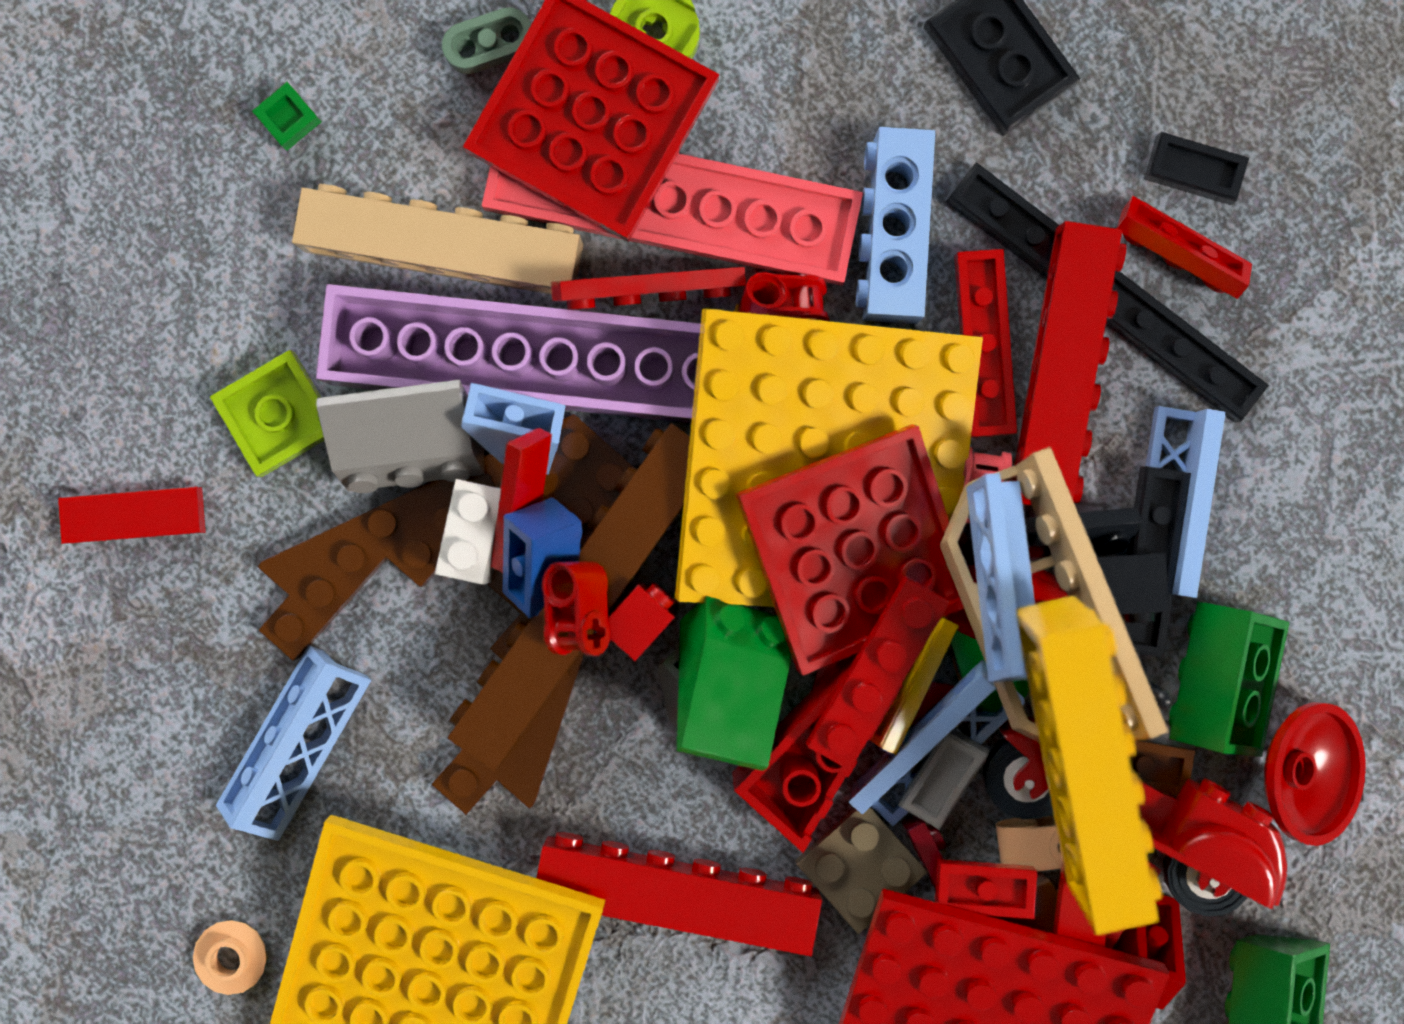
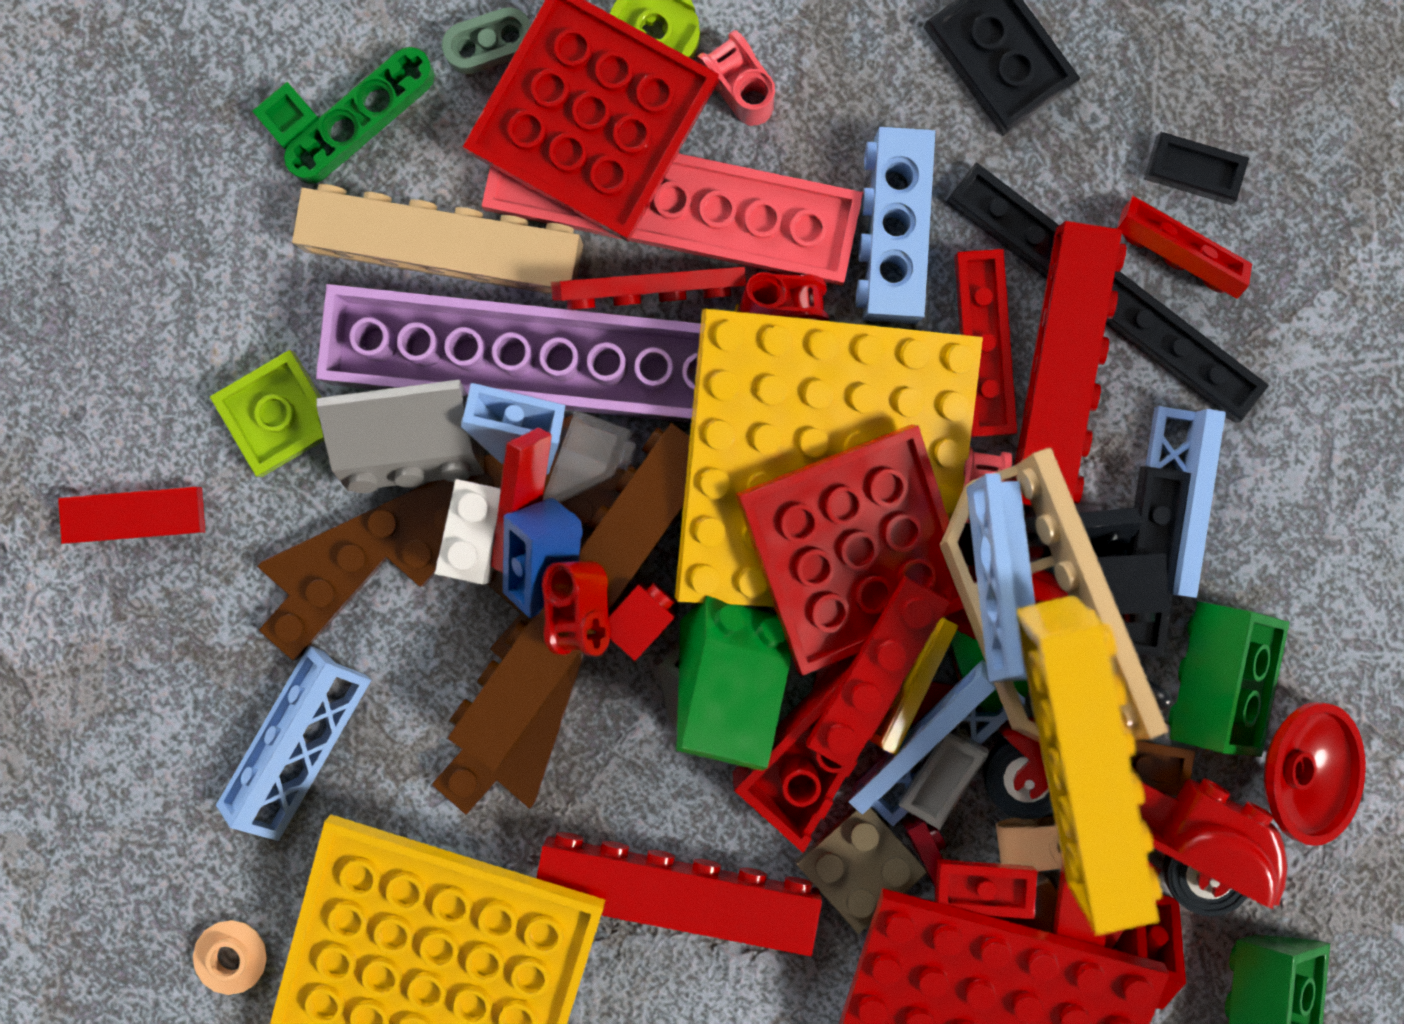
none -> green beam [284,47,435,184]
none -> clear slope [542,410,636,503]
none -> coral piece [696,30,775,126]

